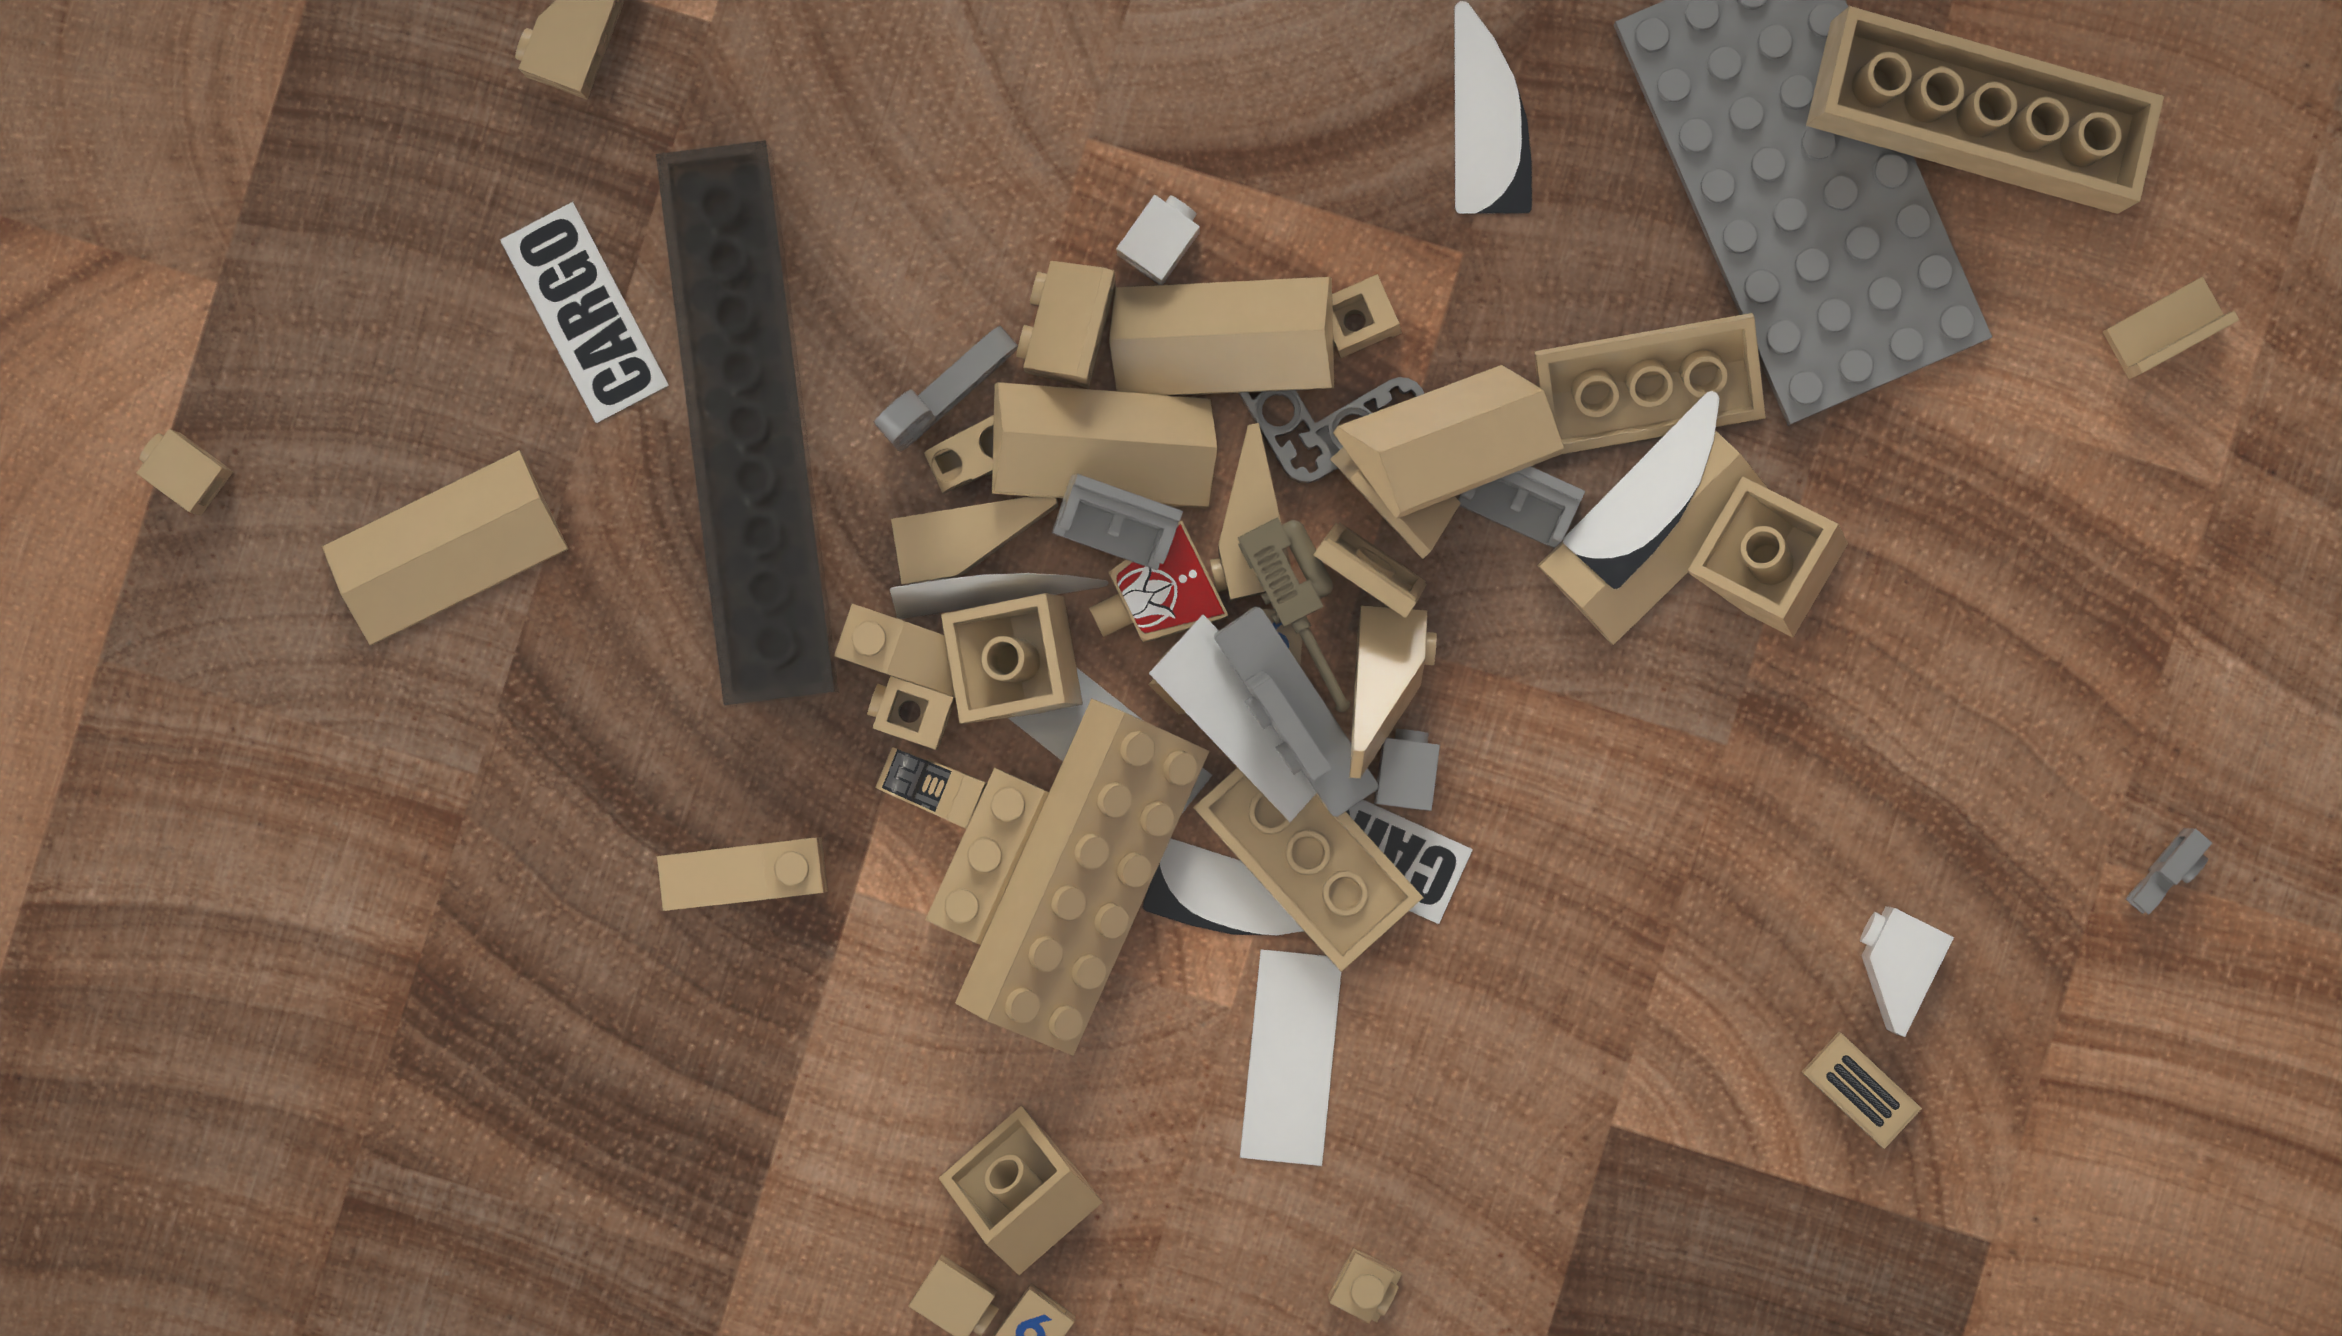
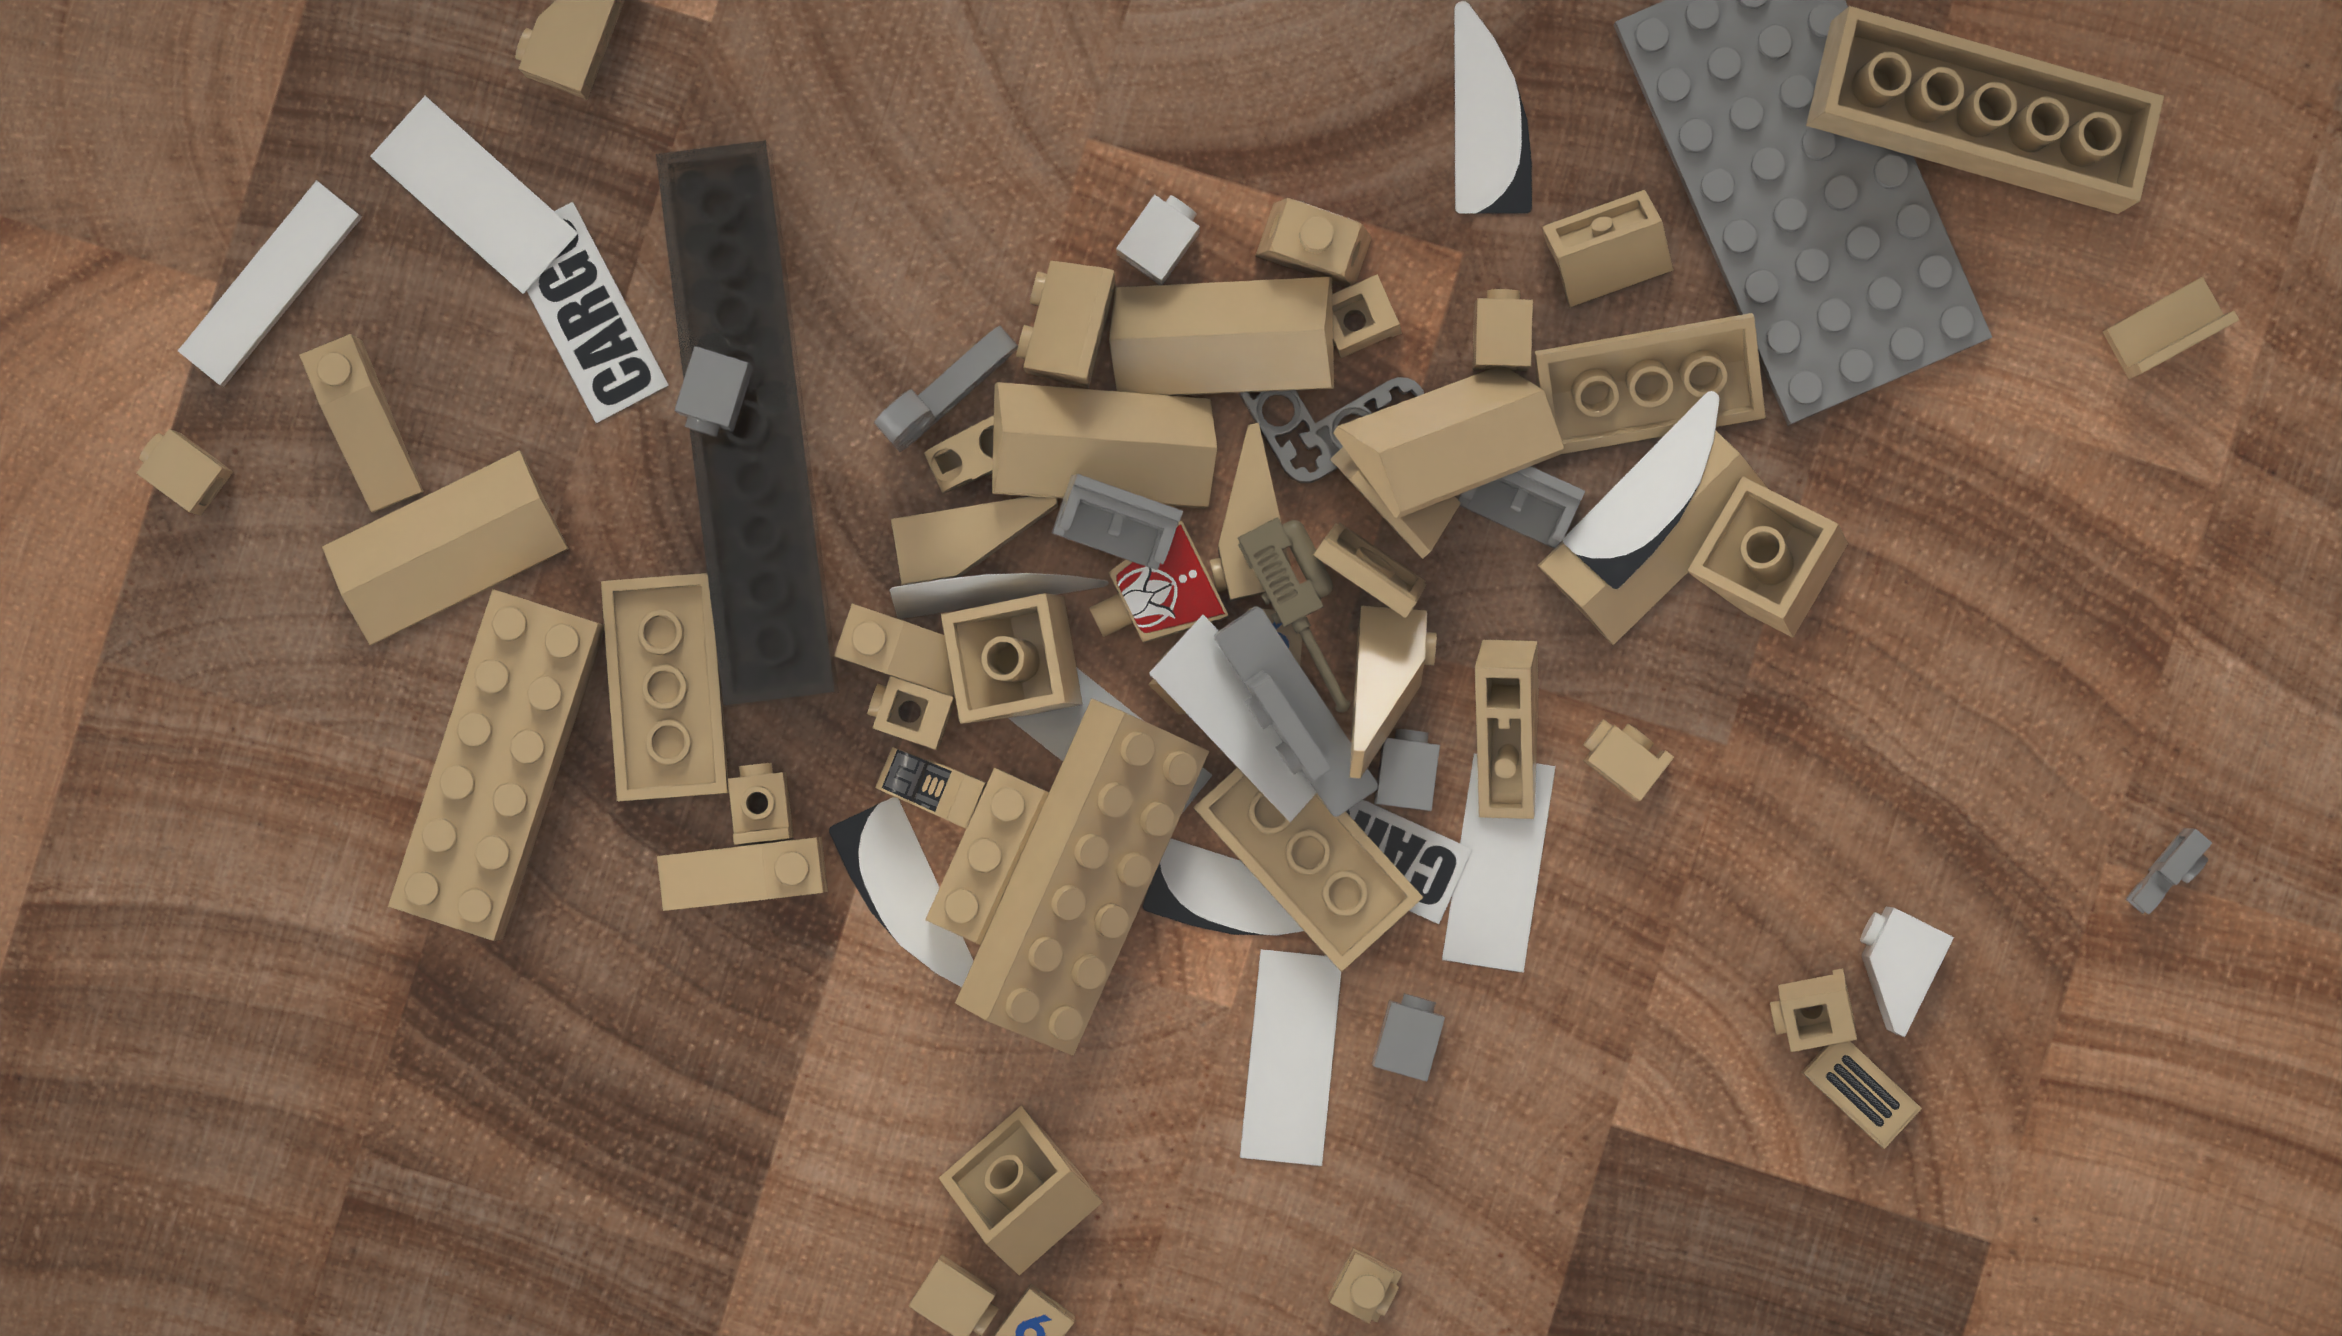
none -> white tile [178,180,362,387]
none -> tan slope [300,334,424,513]
none -> white sticker [370,96,578,294]
none -> tan brick [388,589,604,941]
none -> tan plate [601,573,729,801]
none -> light grey brick [674,346,753,437]
none -> tan brick [728,763,794,845]
none -> white sticker [829,797,973,987]
none -> tan torso [1255,198,1372,288]
none -> light grey brick [1371,993,1445,1082]
none -> white sticker [1442,753,1556,973]
none -> tan brick [1472,289,1533,371]
none -> tan slope [1475,640,1538,819]
none -> tan panel [1542,190,1673,307]
none -> tan brick [1583,719,1674,801]
none -> tan brick [1770,968,1857,1052]

